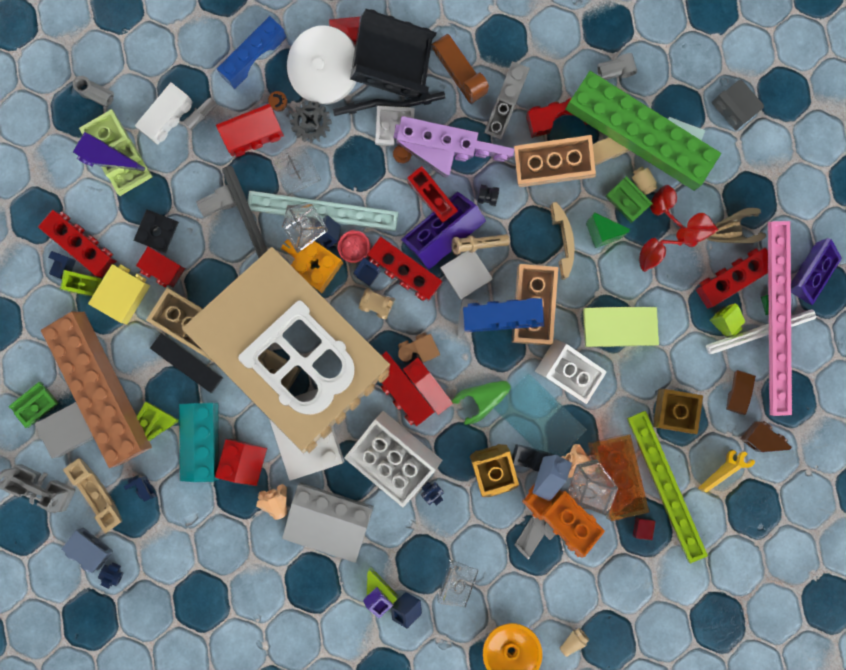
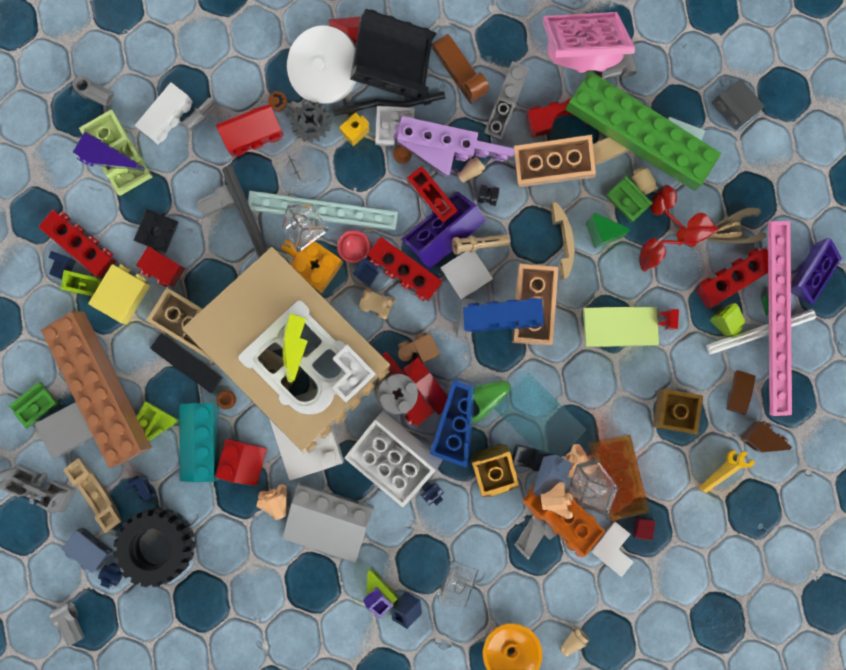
blue arch [217,16,287,89] -> none
dark blue panel [311,215,341,249] -> none
white slope [535,339,607,404] -> none
lime plate [627,411,708,564] -> none
none -> light grey piece [50,602,85,646]
none -> black tyre [113,508,195,587]
none -> dark orange plate [217,390,236,409]
none -> neon yellow slope [283,313,307,383]
none -> white plate [331,344,376,403]
none -> yellow brick [339,113,370,146]
none -> light grey brick [375,374,418,414]
none -> blue wedge [430,377,475,468]
none -> tan cone [457,157,485,183]
none -> light nougat rock [541,482,573,519]
none -> bright pink piece [543,12,635,73]
none -> white tile [590,521,633,577]
none -> red tile [657,309,679,330]

